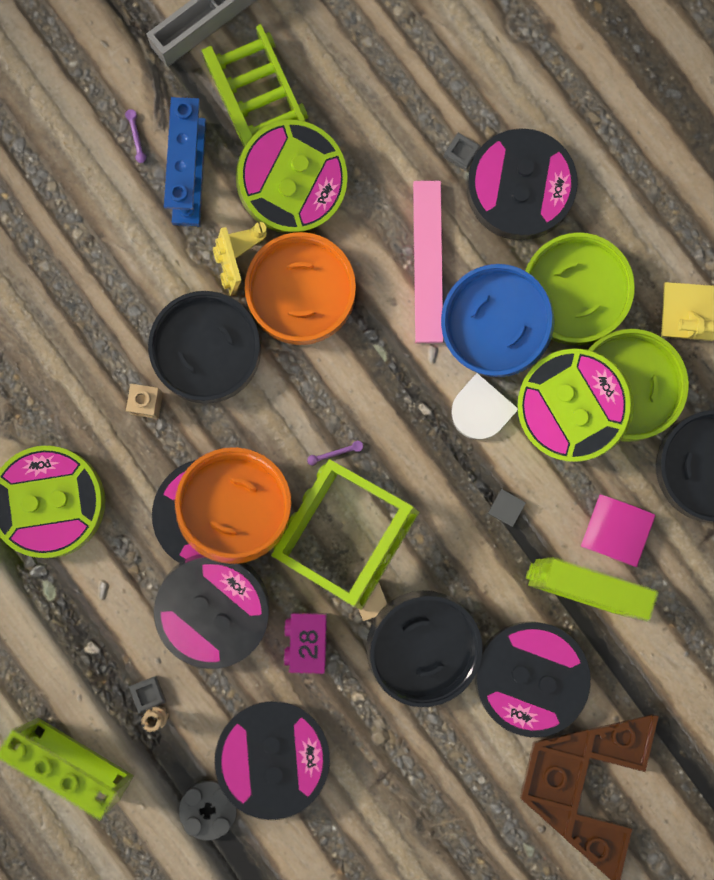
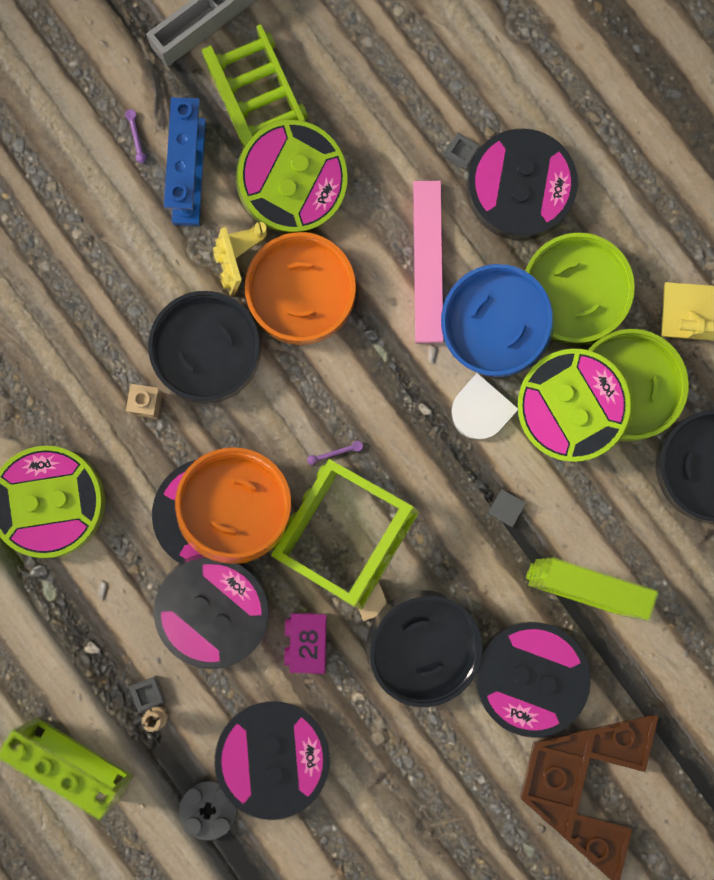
dark pink slope [581,494,656,568] -> none

